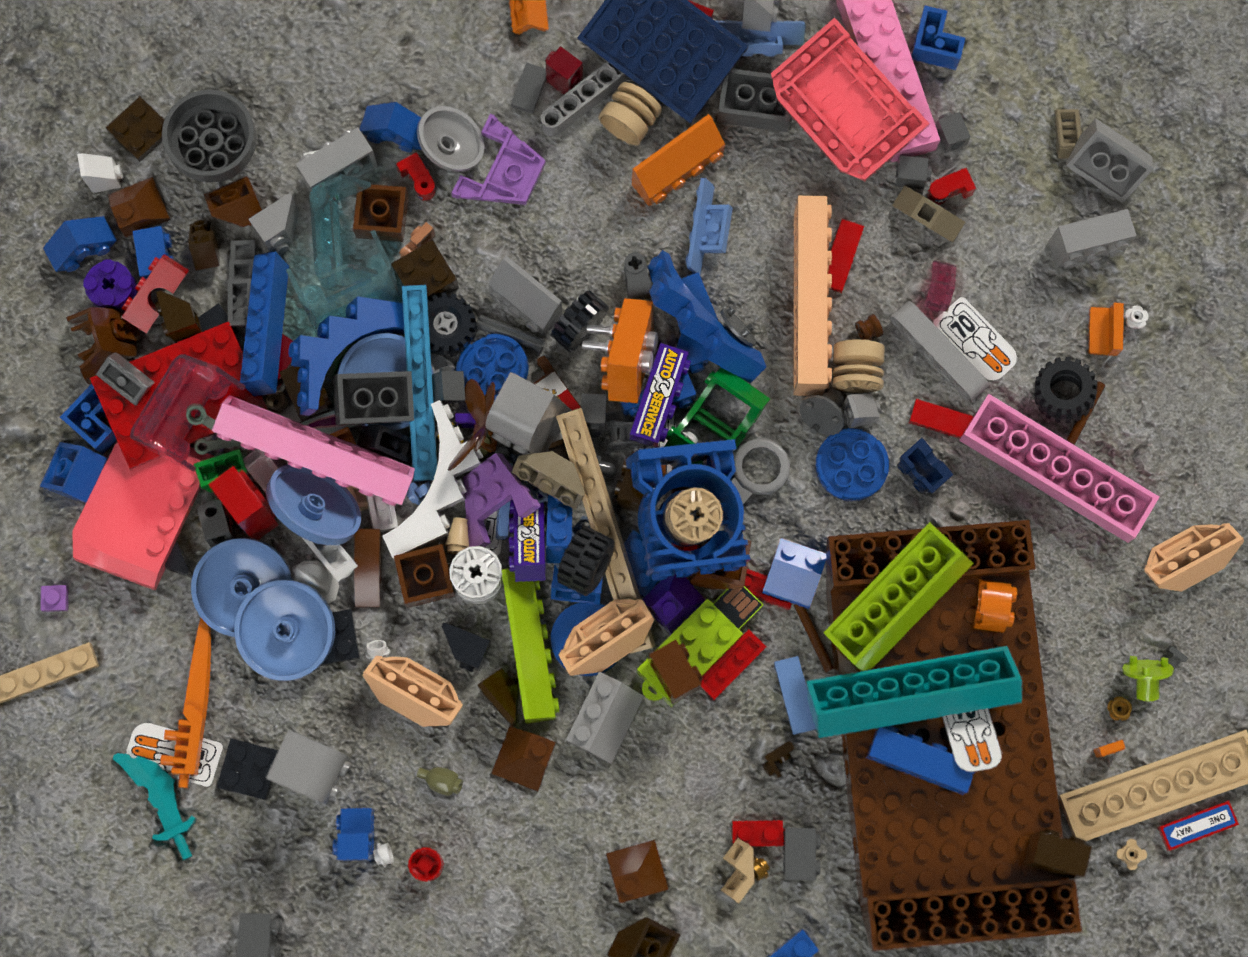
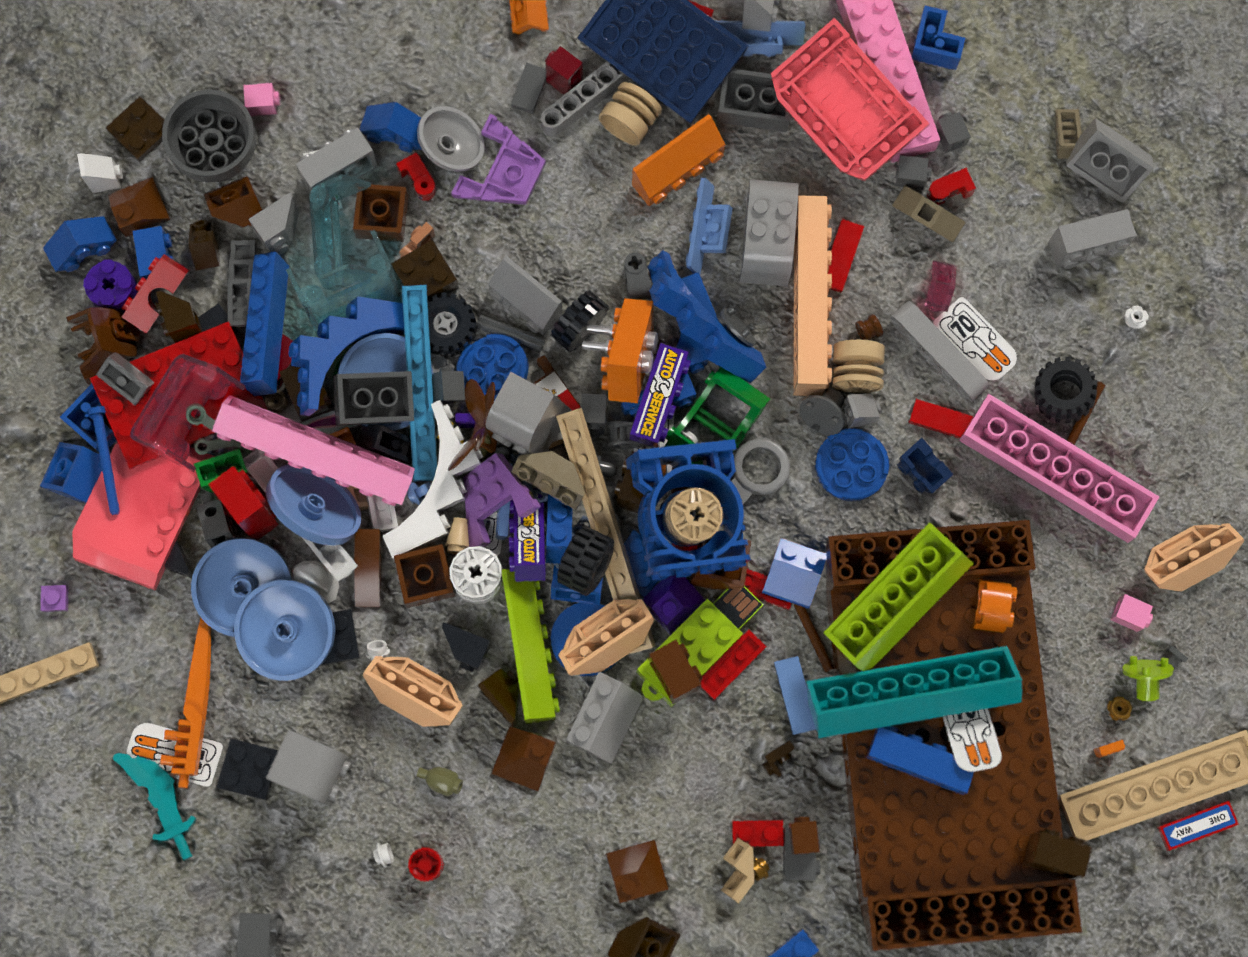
blue brick [333,808,374,861] -> none
orange panel [1088,303,1124,356] -> none
tan plate [1116,839,1147,870] -> none
none -> blue bar [88,406,120,515]
none -> bright pink brick [243,83,280,116]
none -> light grey brick [740,179,799,287]
none -> reddish brown brick [788,816,820,855]
none -> bright pink brick [1110,594,1153,632]

